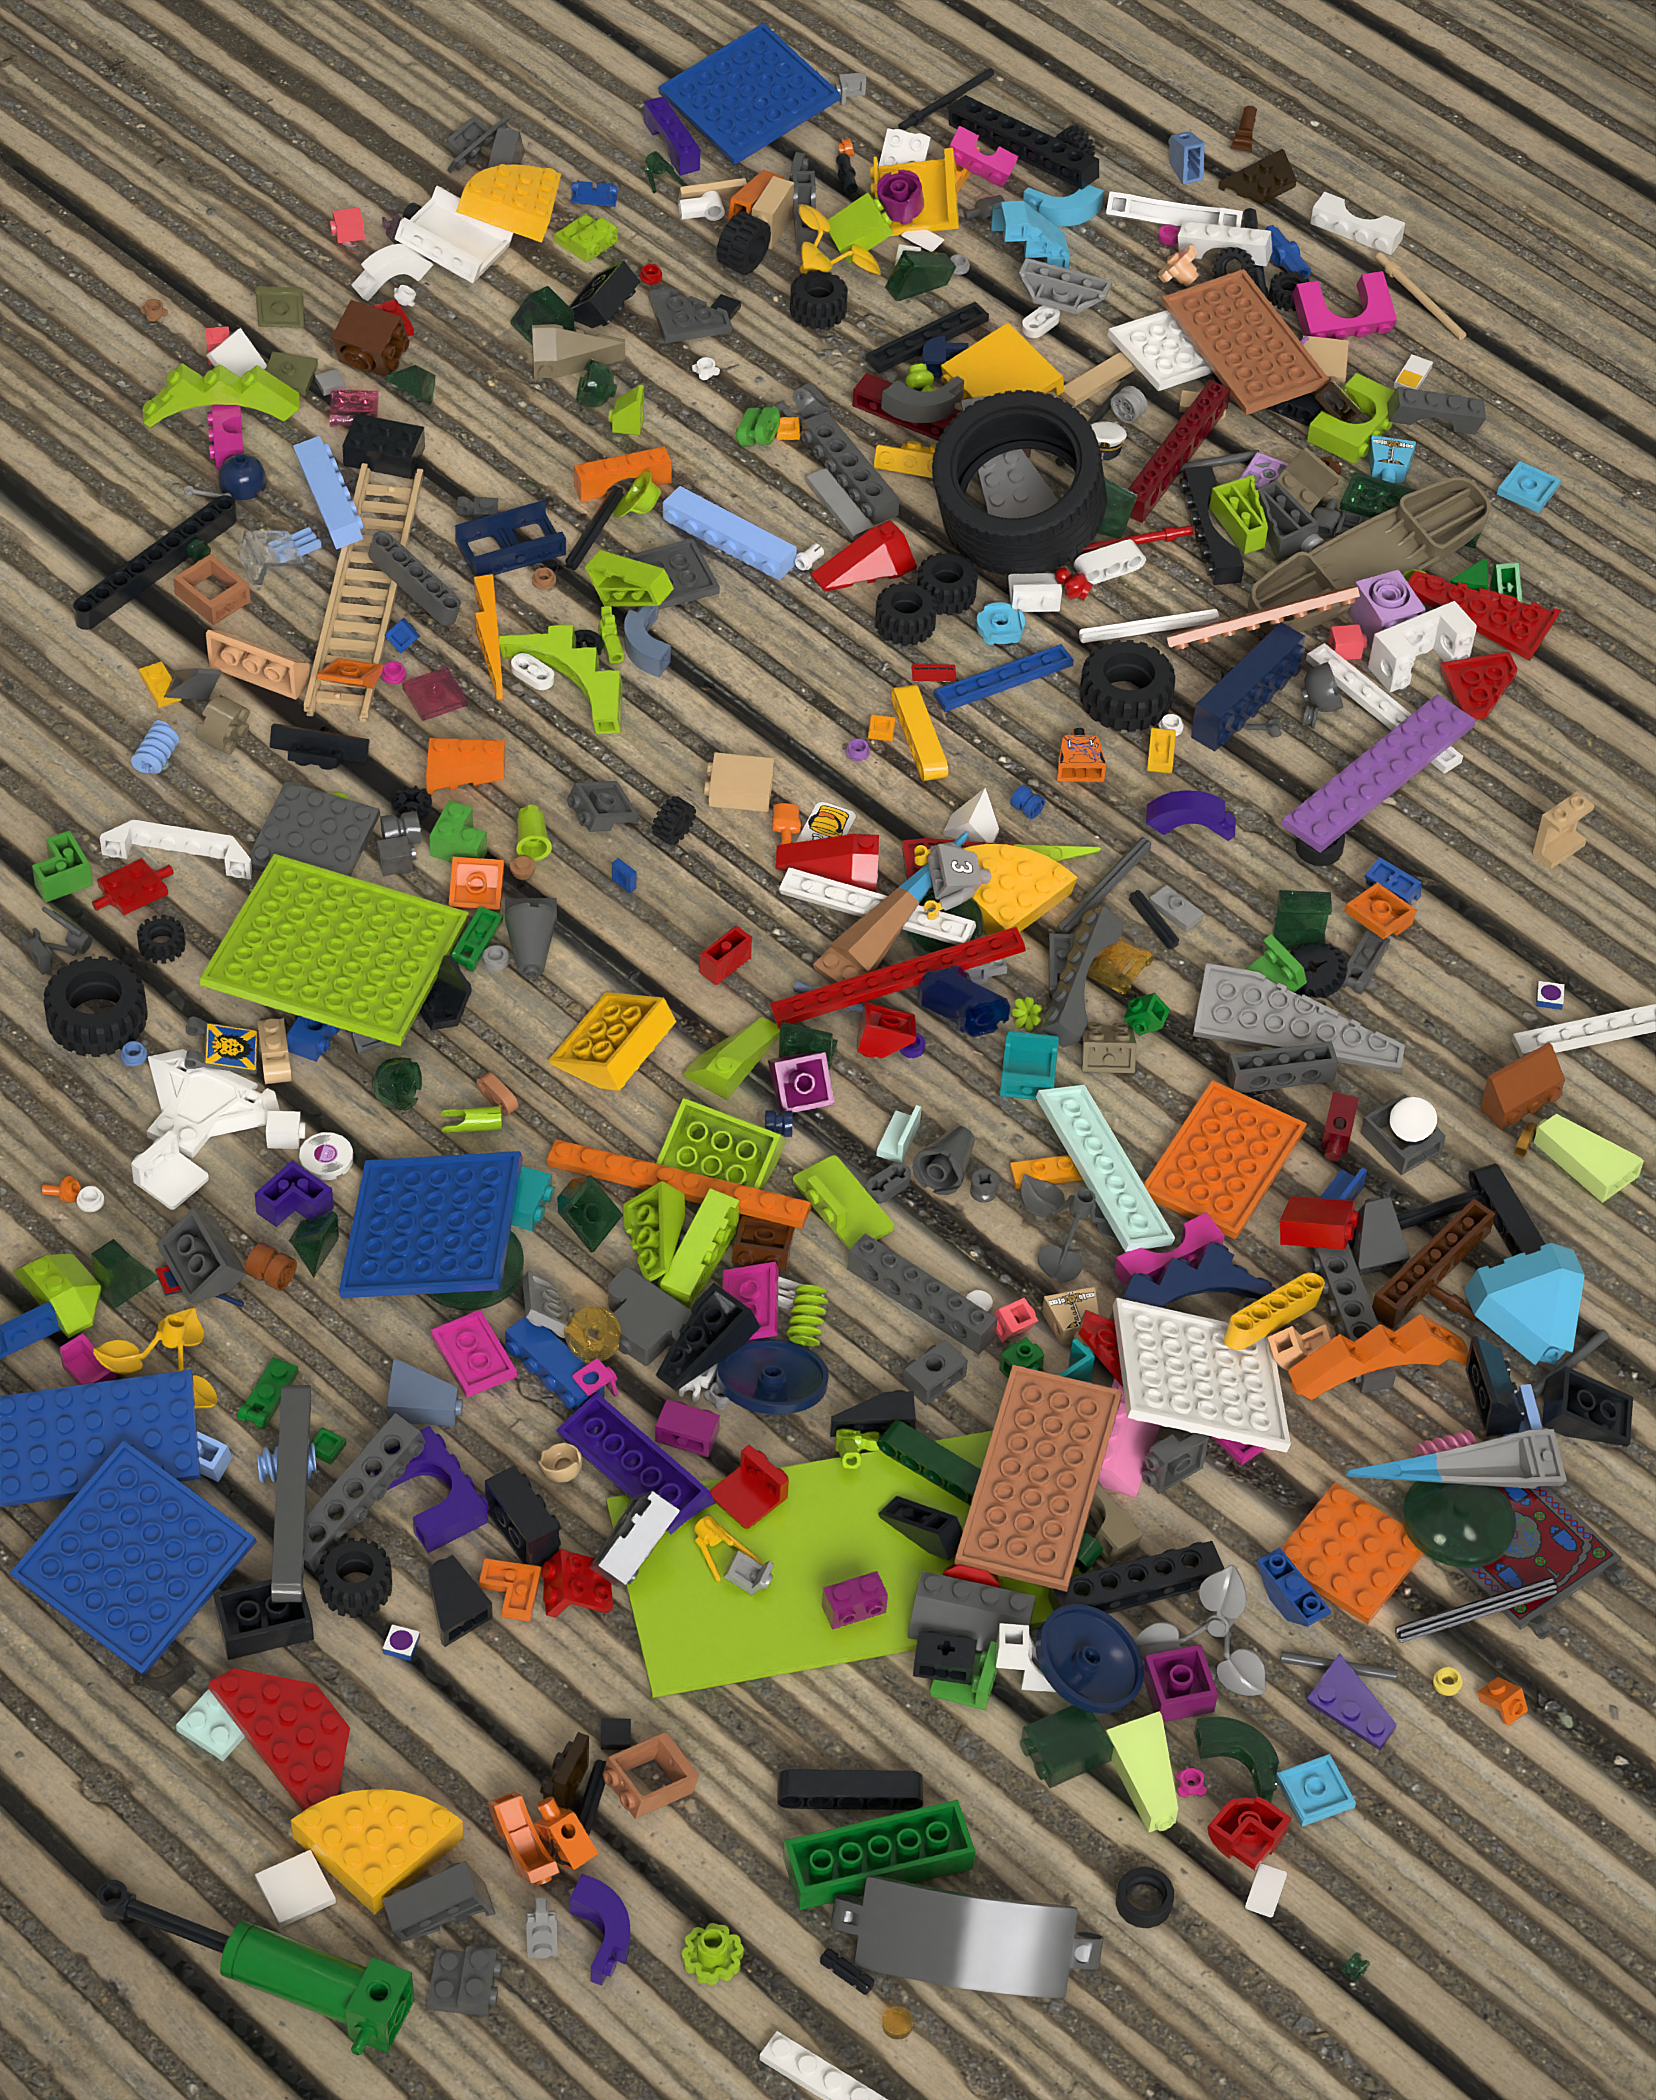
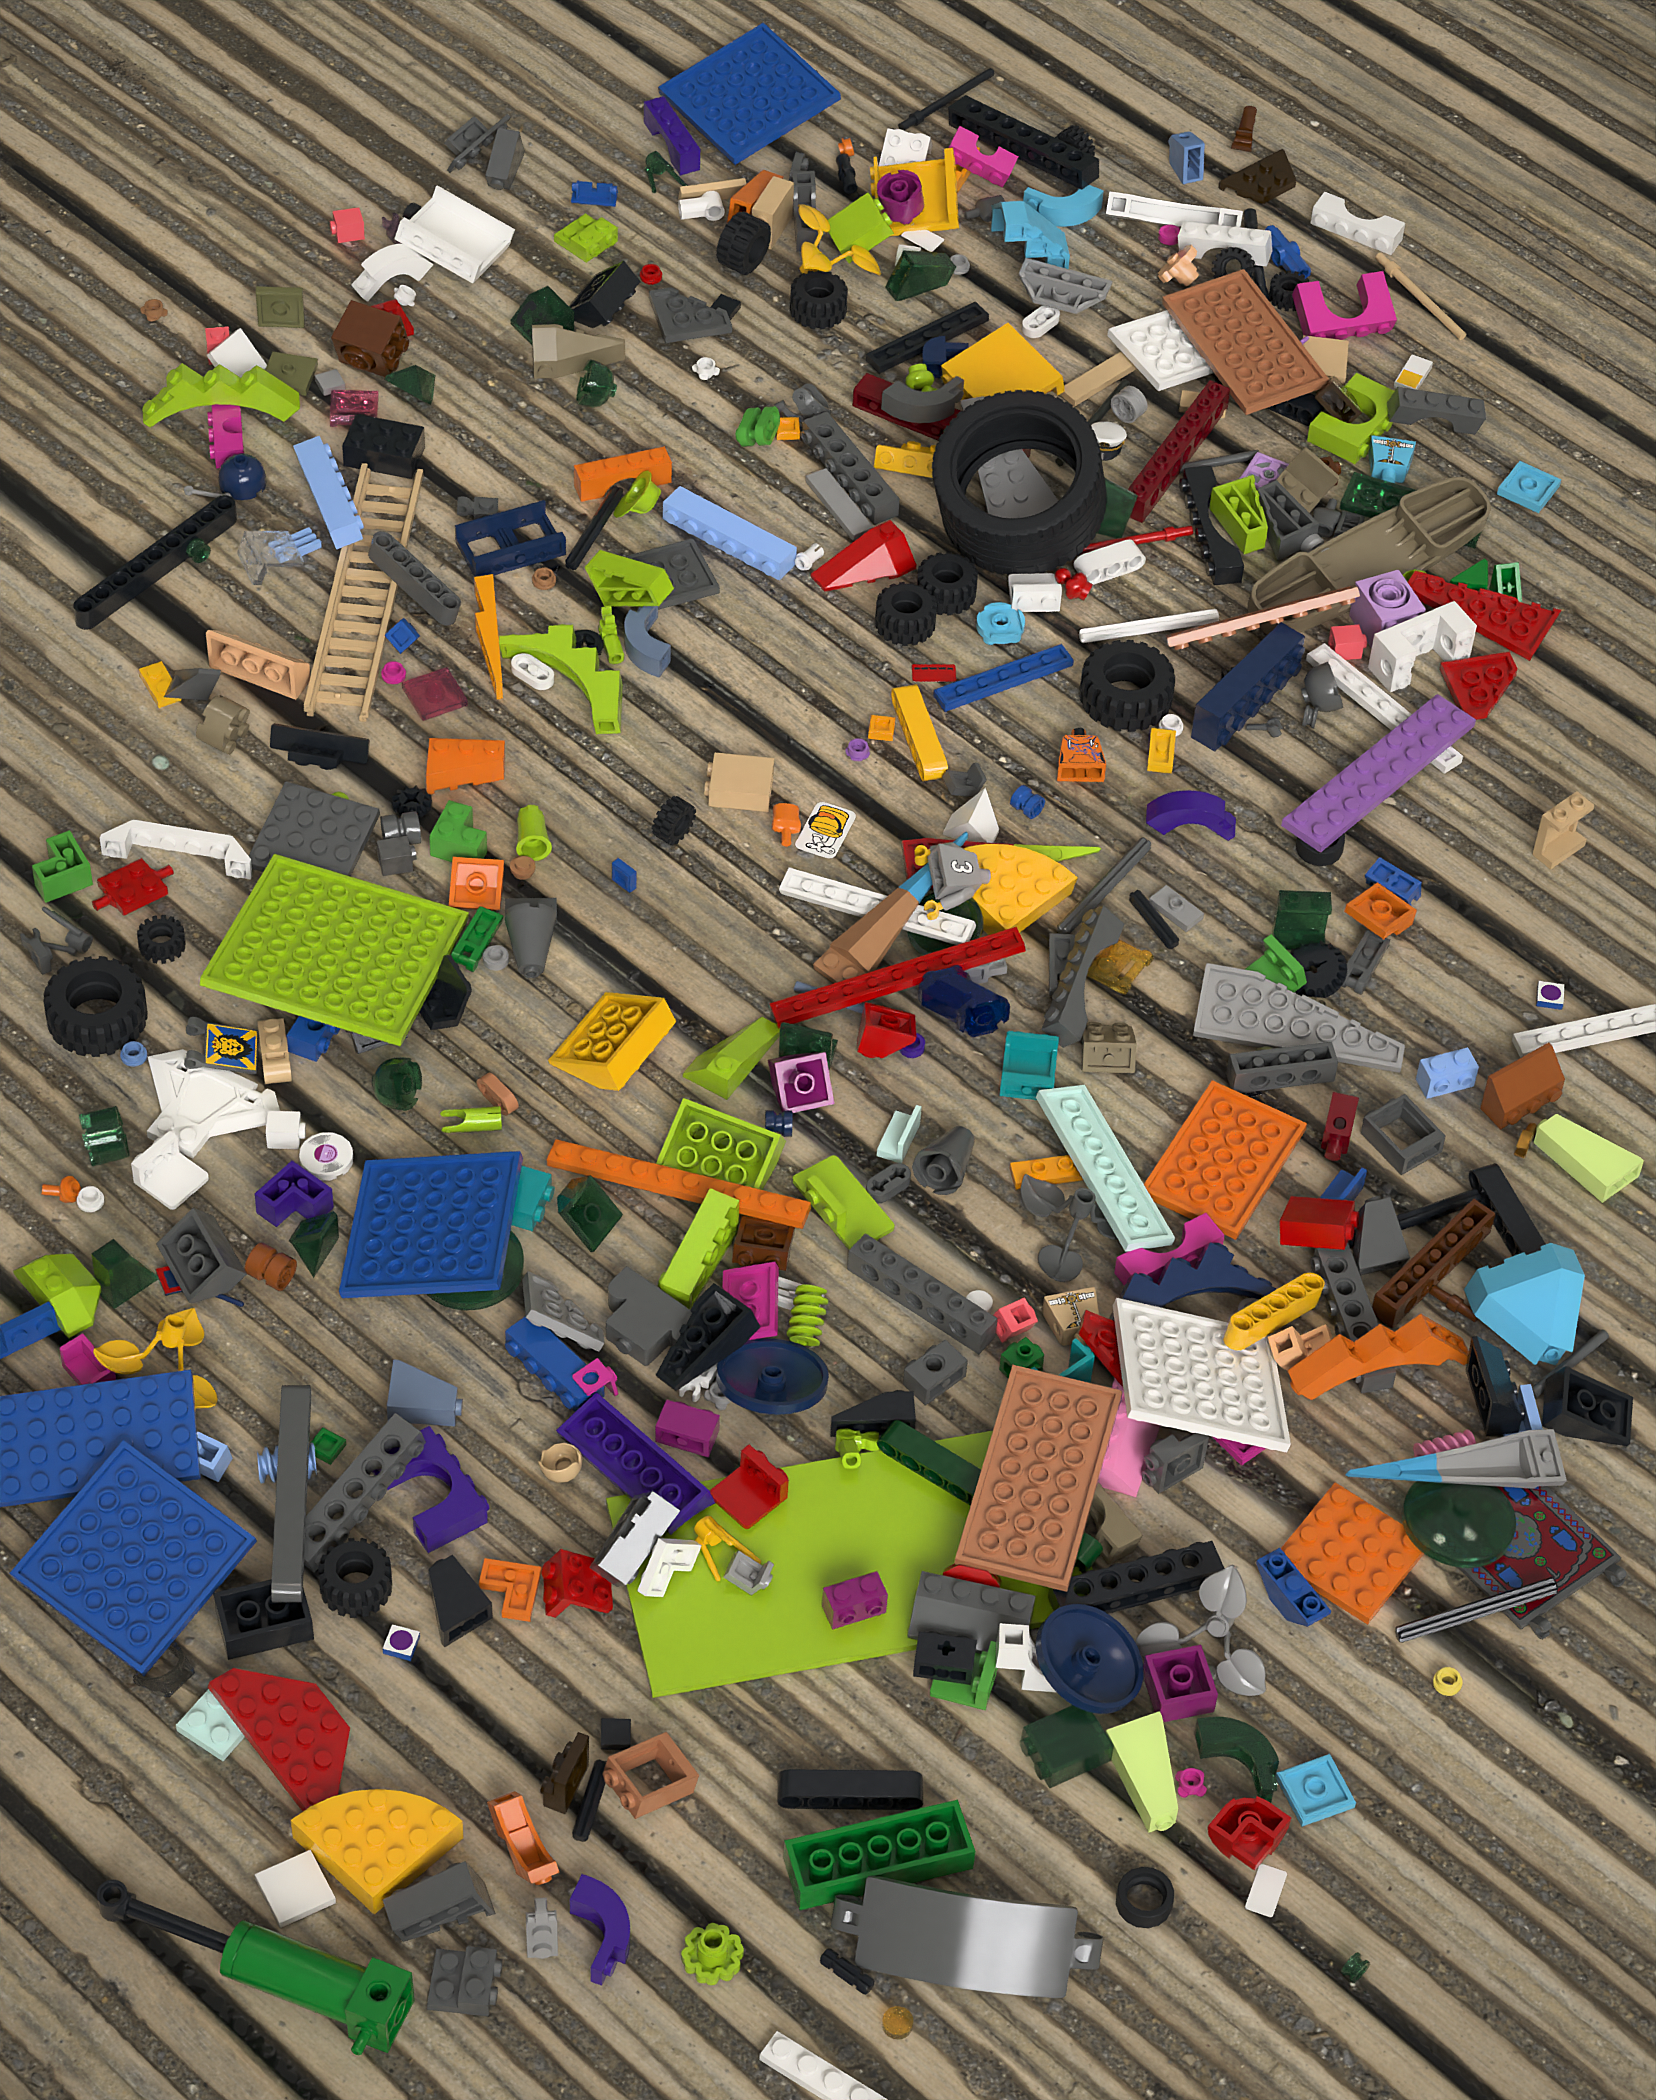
light blue piece [131,720,180,774] -> none
nougat window [173,554,251,625] -> none
green plate [237,1357,299,1429] -> none
orange slope [317,658,383,689] -> none
dark pink plate [430,1310,517,1398] -> none
yellow brick [456,164,561,243] -> none
black brick [485,1465,561,1568] -> none
orange torso [534,1797,598,1870] -> none
clear yellow plate [564,1306,621,1363] -> none
dark grey plate [567,781,639,832] -> none
lime slope [609,385,644,436] -> none
lime wedge [623,1181,685,1282] -> none
red brick [698,926,752,985] -> none
red wedge [776,834,879,893] -> none
light grey bracket [835,73,866,105] -> none
black slope [878,1496,963,1560] -> none
dark grey wheel [970,1168,998,1203] -> none
lime plant [1012,997,1042,1031] -> none
green brick [1123,992,1170,1036] -> none
dark grey bar [1280,1651,1397,1681] -> none
dark purple wing [1307,1653,1397,1750] -> none
white piece [1390,1097,1437,1145] -> none
orange bracket [1477,1677,1528,1726] -> none
none -> clear green brick [79,1106,130,1167]
none -> white plate [638,1538,702,1597]
none -> dark grey bracket [942,763,987,797]
none -> light blue brick [1416,1047,1479,1099]

